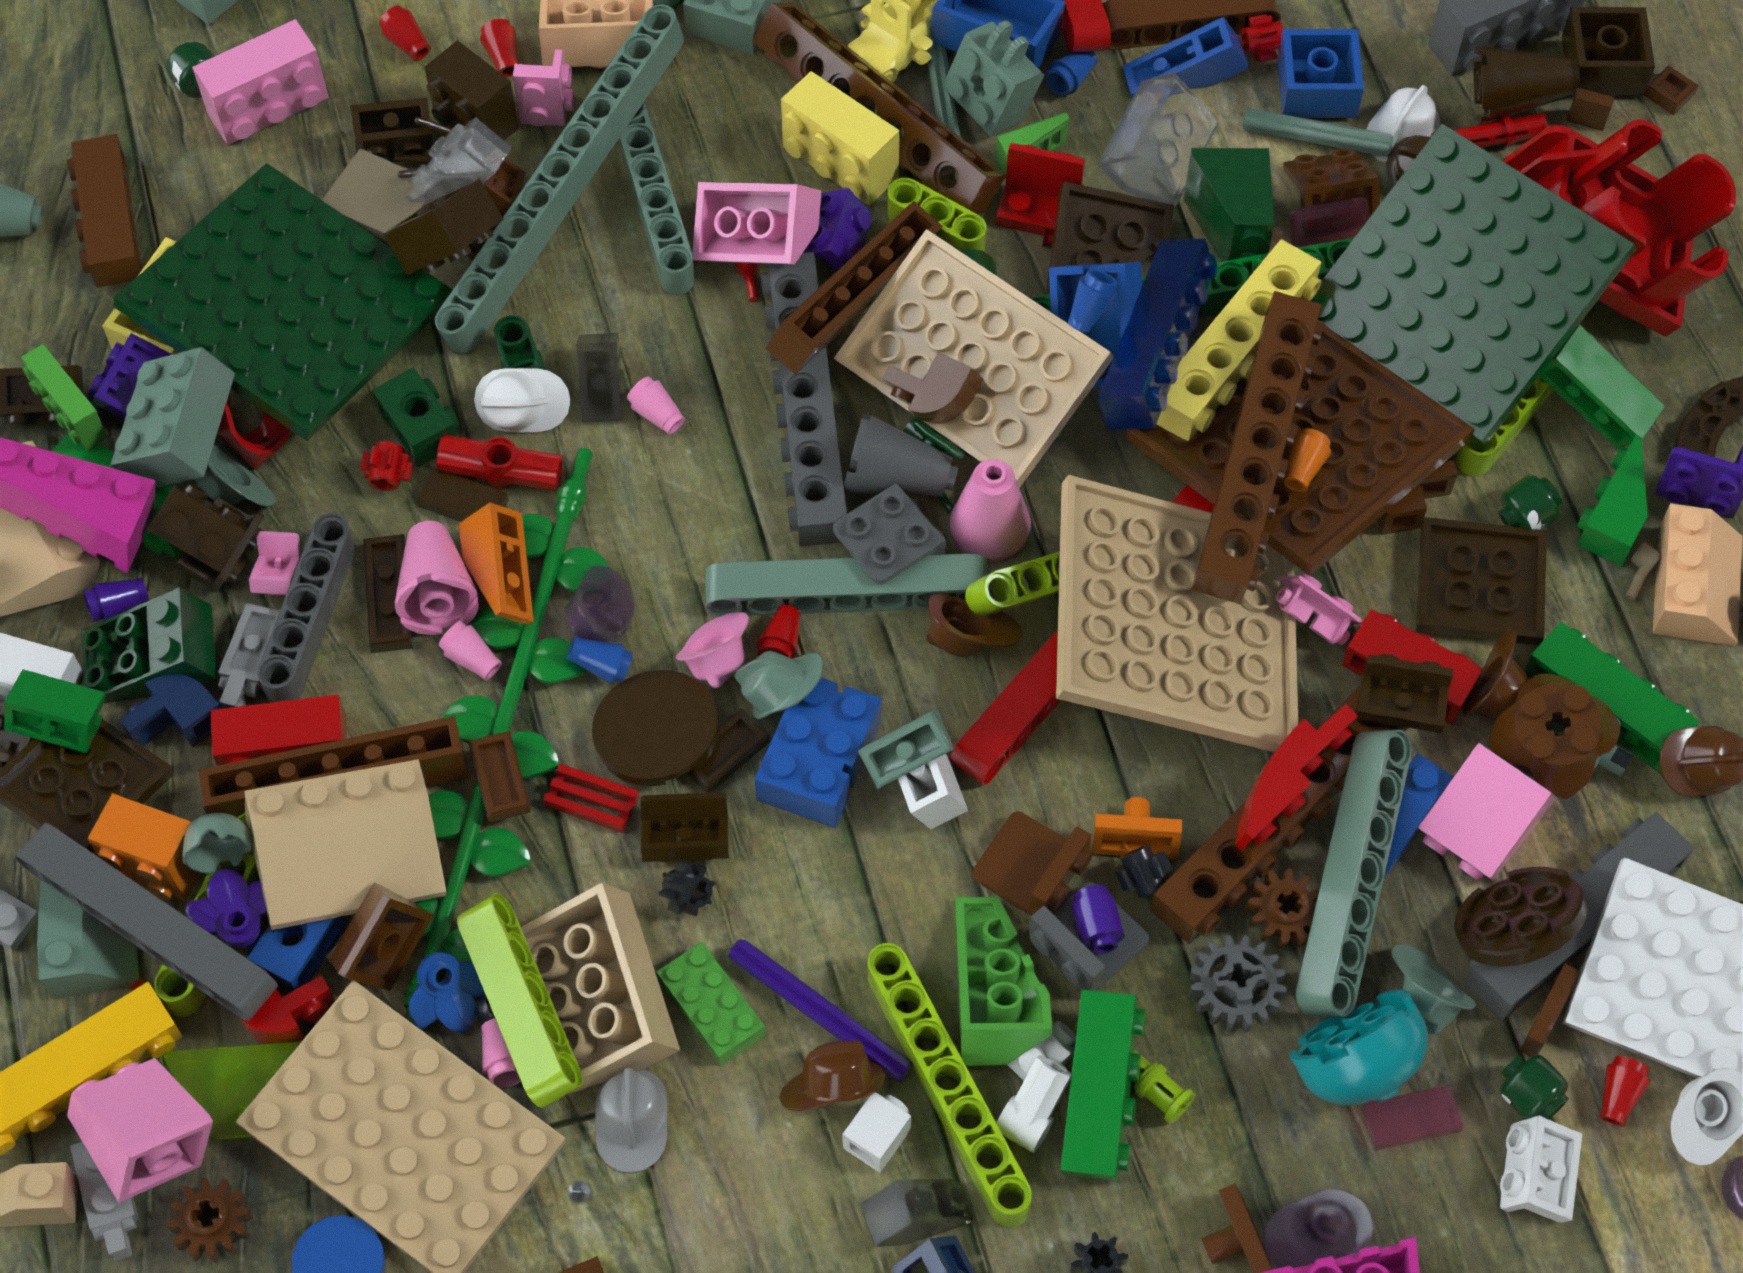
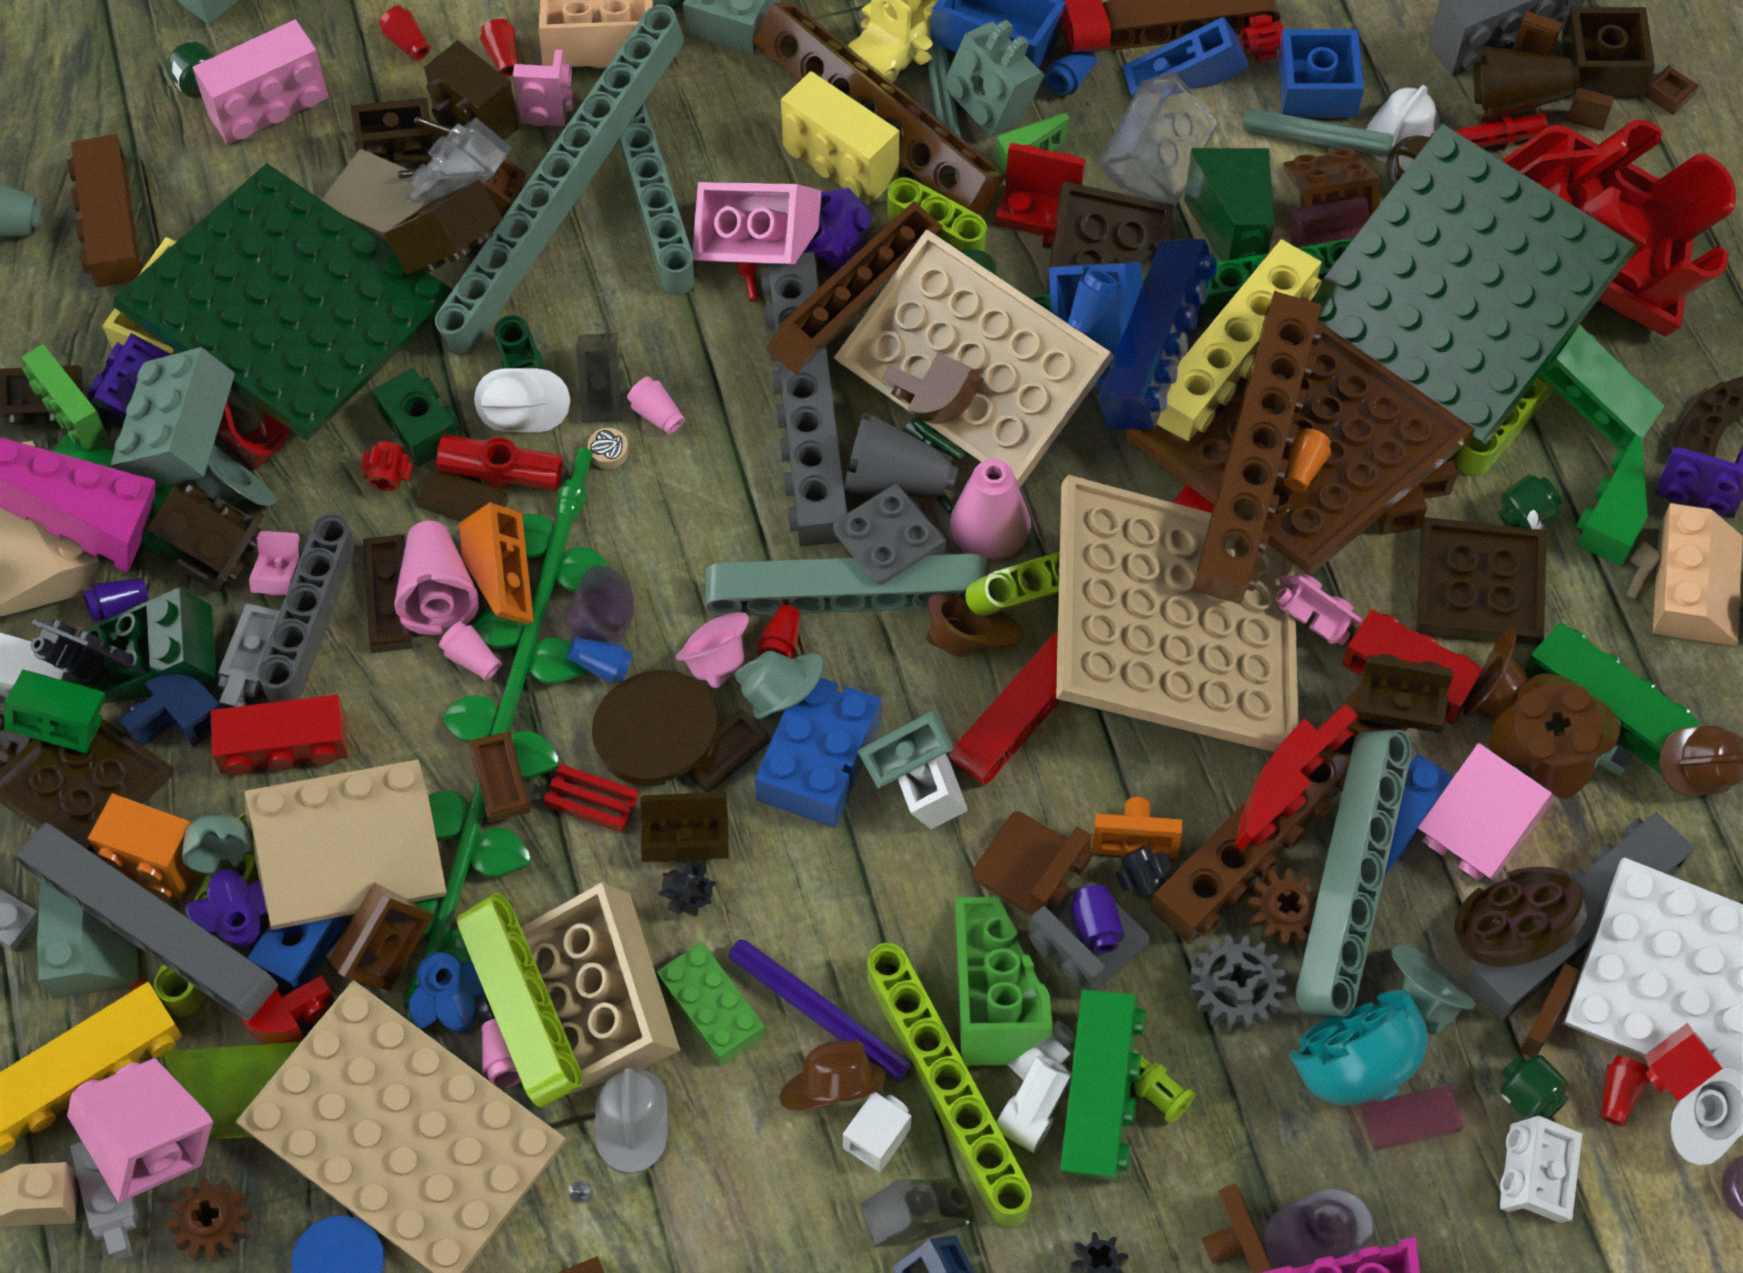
reddish brown brick [198,716,469,818] -> none
none -> black hinge [31,619,146,682]
none -> tile [587,428,629,469]
none -> reddish brown tile [1513,11,1563,56]
none -> red brick [1644,1023,1723,1101]

